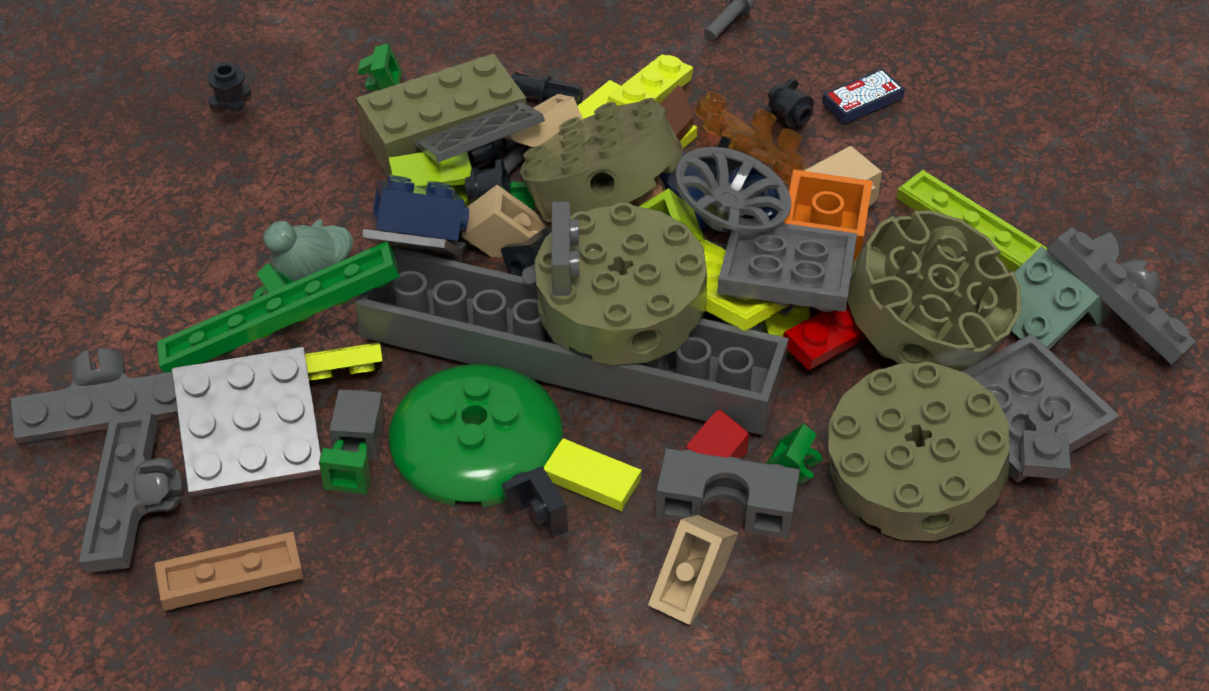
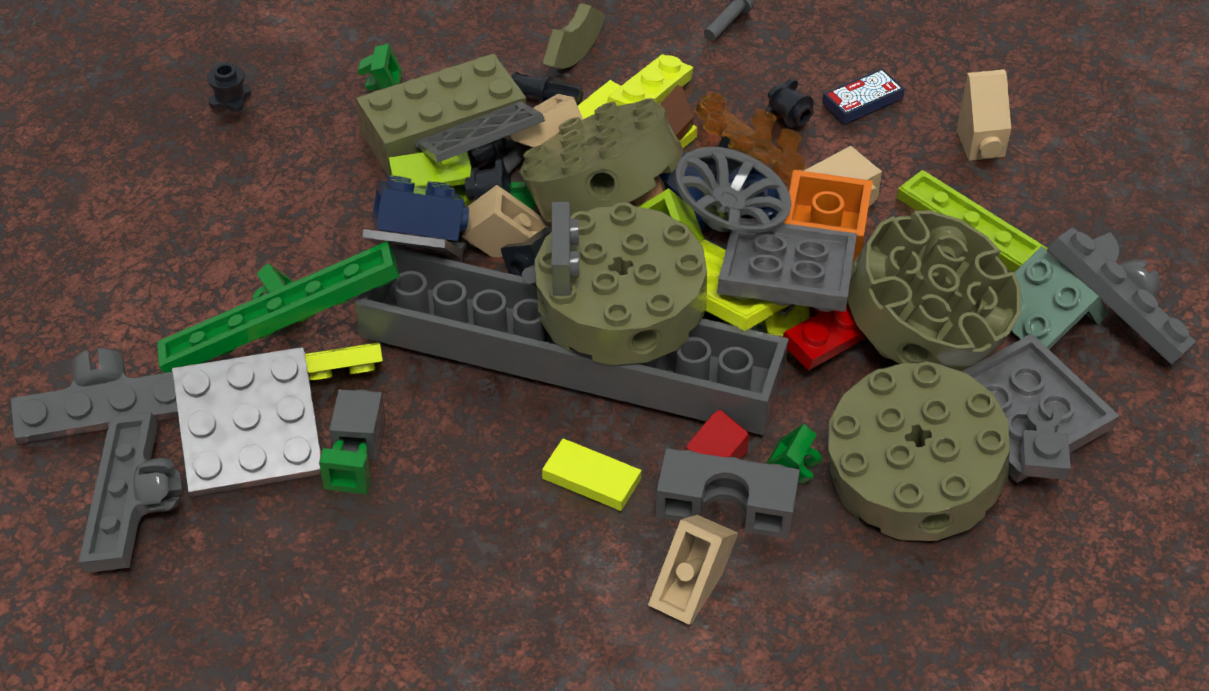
medium nougat plate [155,531,304,611] -> none
sand green hair [263,220,354,281] -> none
green brick [388,364,562,507] -> none
black bracket [502,466,568,538] -> none
none -> olive tile [543,3,606,69]
none -> tan slope [956,69,1011,161]

